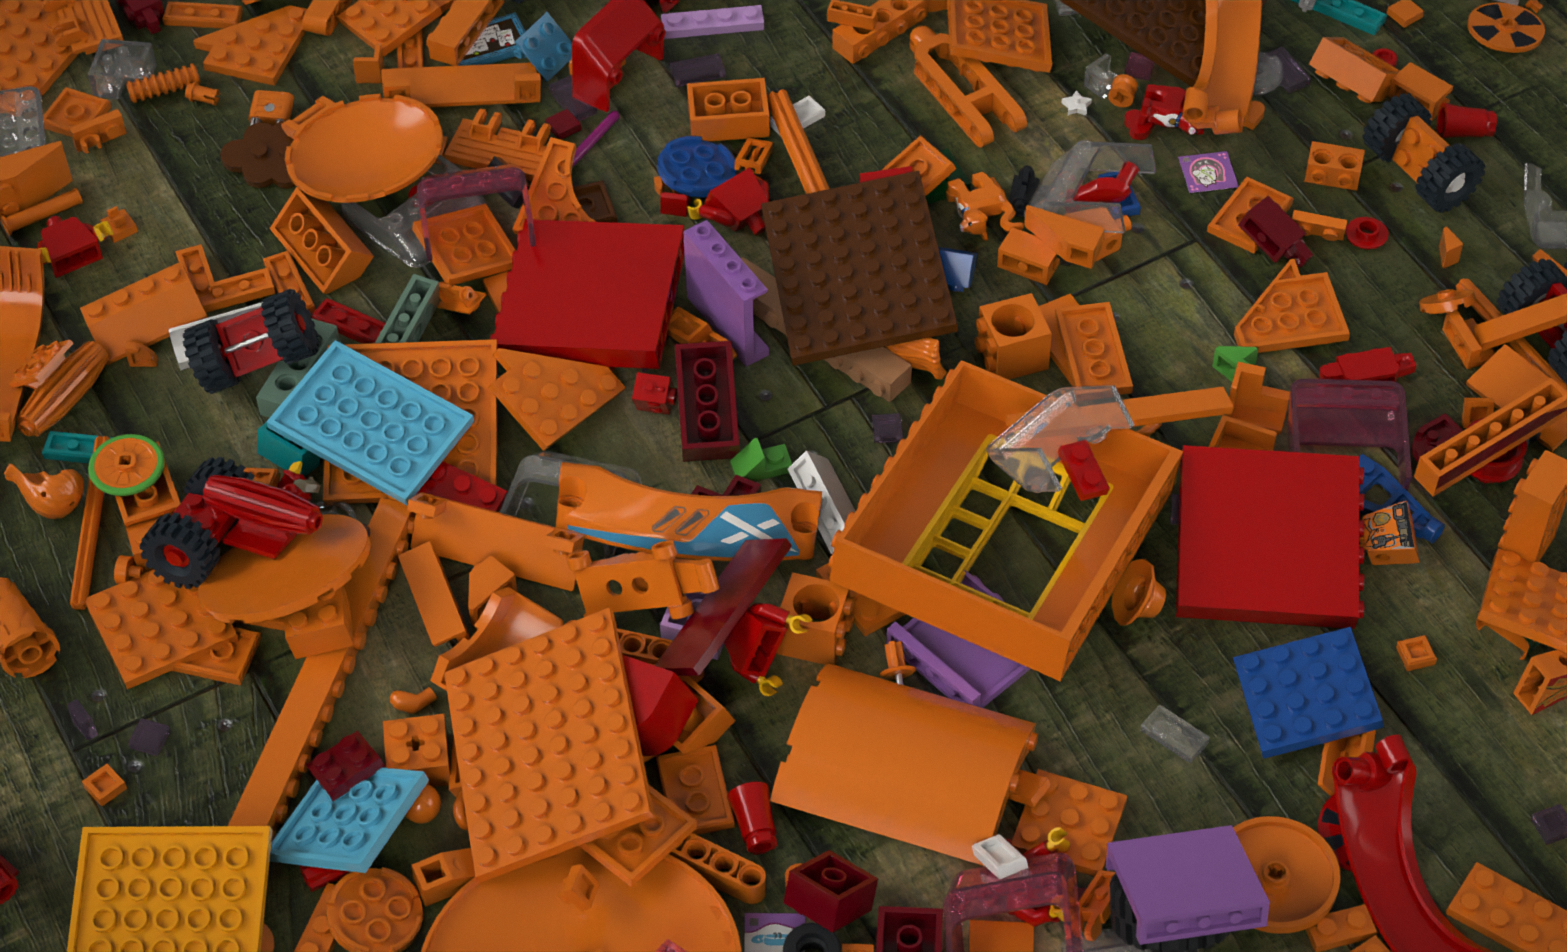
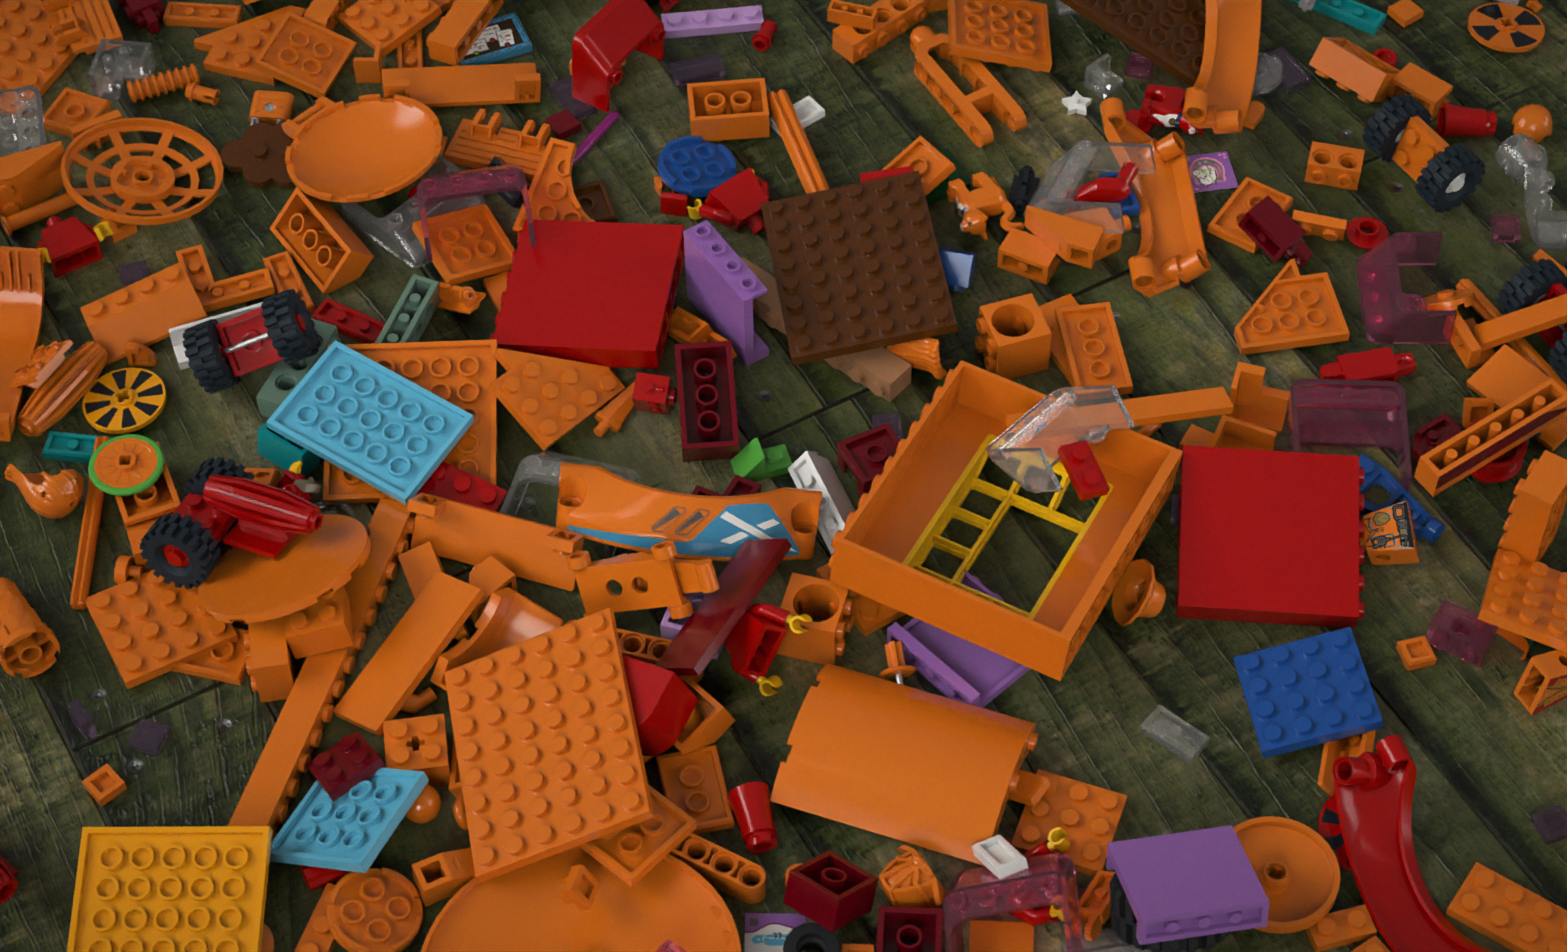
dark azure hinge [514,12,572,81] -> none
orange tile [734,138,773,174] -> none
orange wheel [1108,74,1138,107] -> none
bright green slope [1212,346,1258,382] -> none
orange slope [1439,227,1463,269] -> none
none -> orange dish [61,117,224,226]
none -> light orange piece [82,367,167,434]
none -> tile [119,260,149,288]
none -> orange brick [243,616,296,703]
none -> orange plate [253,10,357,98]
none -> orange tile [333,570,485,737]
none -> orange bar [593,373,656,437]
none -> red pin [752,20,777,51]
none -> dark red panel [837,423,900,498]
none -> orange piece [879,845,947,908]
none -> orange panel [1100,97,1211,298]
none -> orange tile [1179,424,1214,451]
none -> clear pink windscreen [1355,232,1456,344]
none -> clear pink brick [1426,599,1499,667]
none -> clear pink tile [1490,215,1521,243]
none -> clear piece [1495,134,1555,194]
none -> orange hair [1511,103,1553,143]

